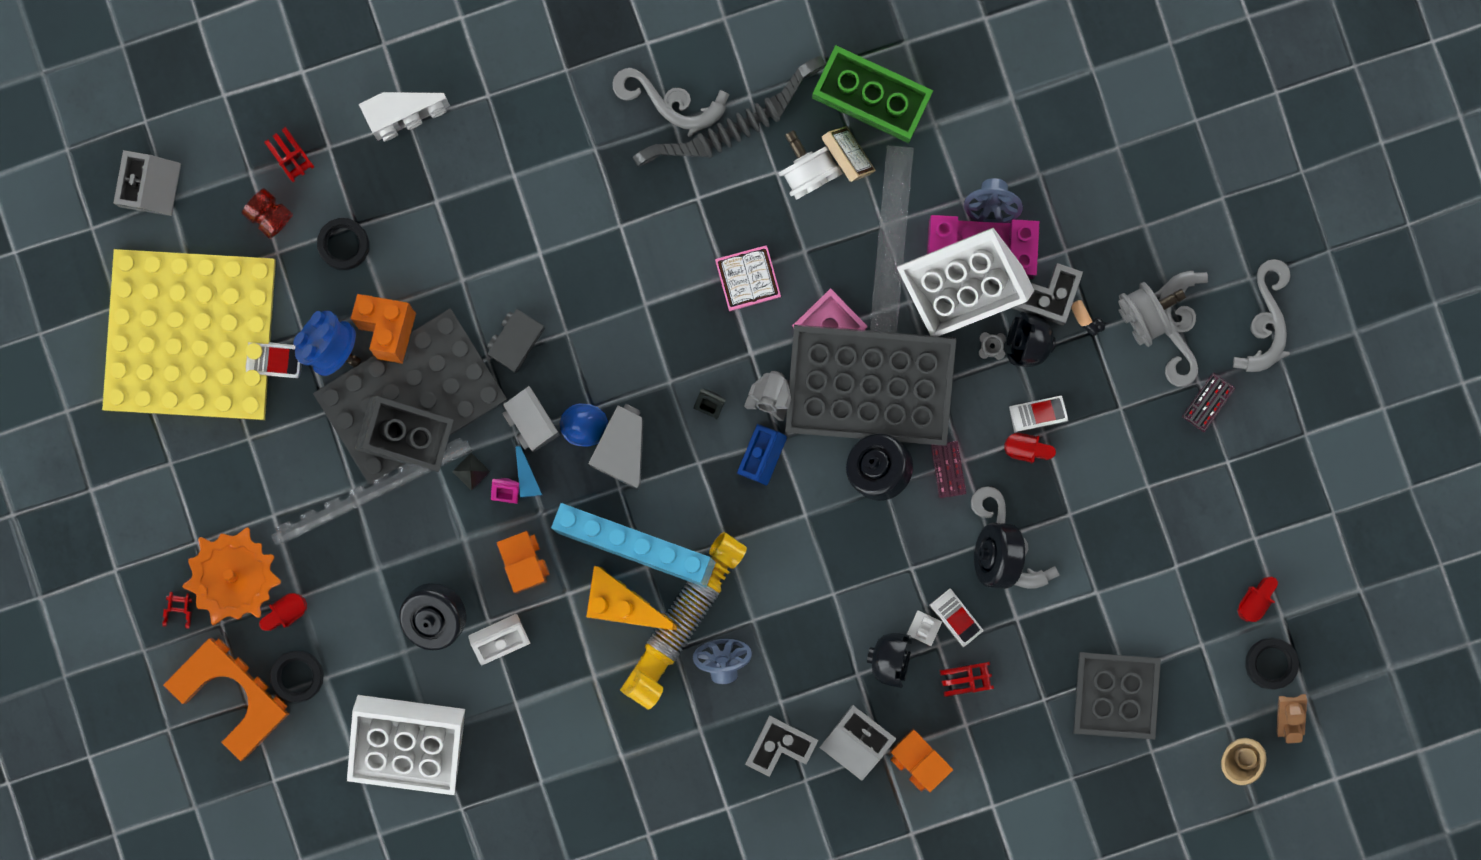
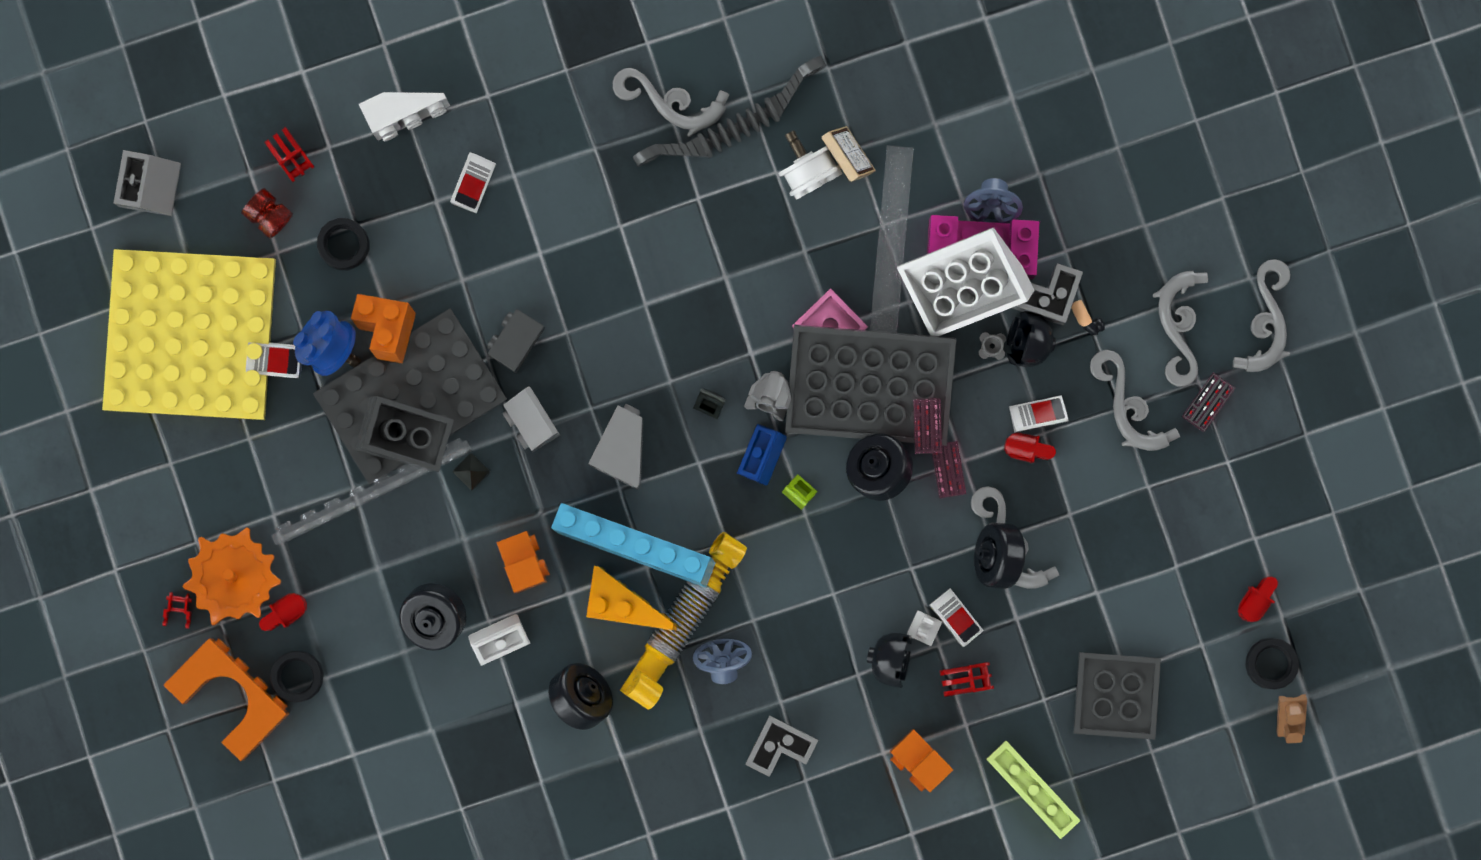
white slope [347,695,465,795] -> none
dark pink slope [491,478,519,504] -> none
dark azure piece [516,446,543,498] -> none
blue hat [560,403,608,447] -> none
tile [715,245,781,312] -> none
bright green brick [812,45,933,143] -> none
light grey slope [819,705,896,781] -> none
light grey wheel [1118,282,1186,347] -> none
tan hat [1221,738,1267,785] -> none
none -> slope [450,152,496,214]
none -> black wheel [548,663,613,730]
none -> lime slope [782,474,817,510]
none -> clear pink tile [913,398,942,454]
none -> yellowish green plate [986,741,1080,839]
none -> light grey plant [1090,350,1180,451]

